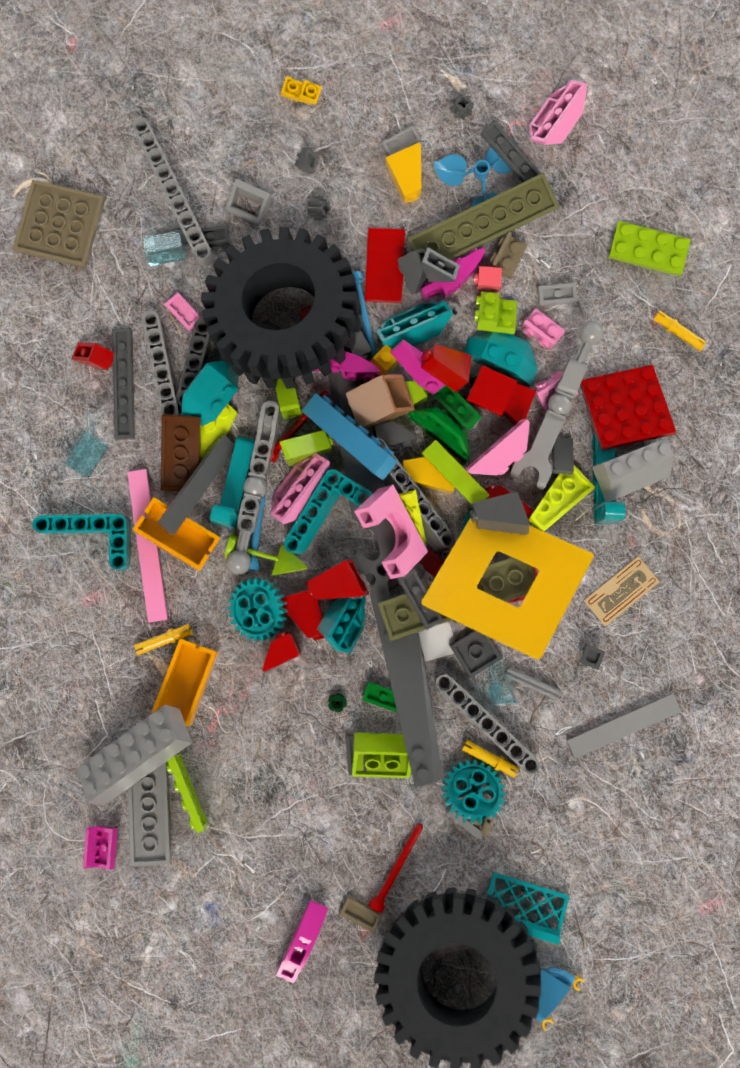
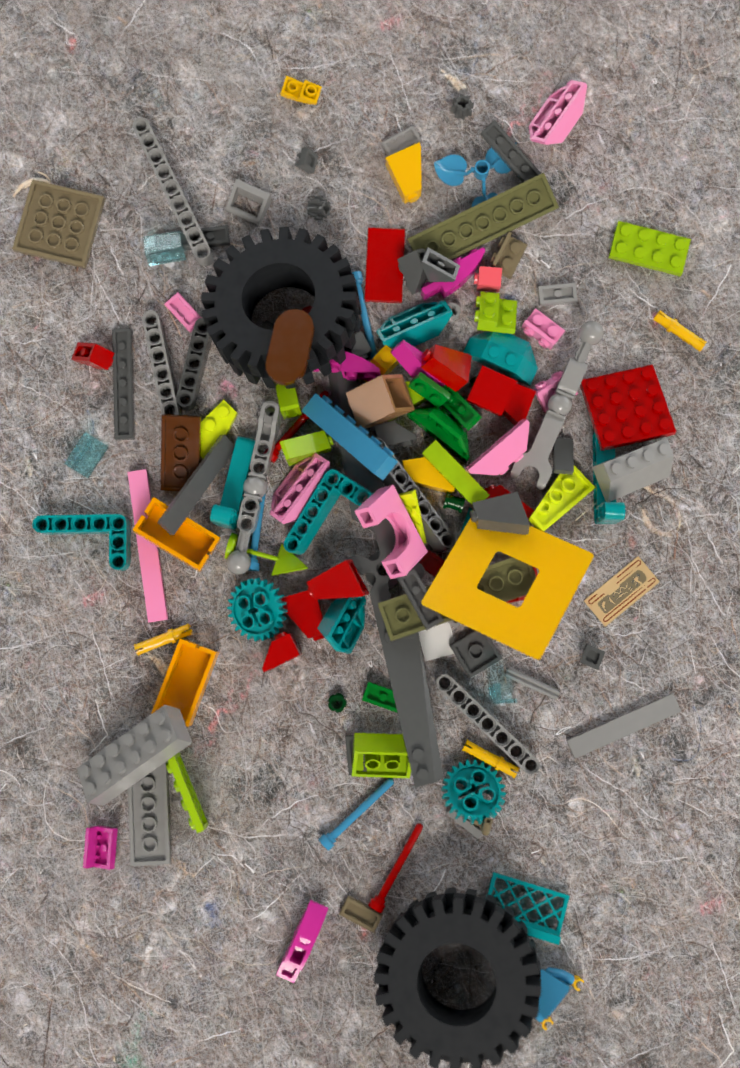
teal wedge [180,360,239,427] -> none
none -> reddish brown tile [266,309,315,385]
none -> dark azure piece [319,778,394,851]
none -> green plate [408,372,451,408]
none -> dark green bush [443,492,465,513]

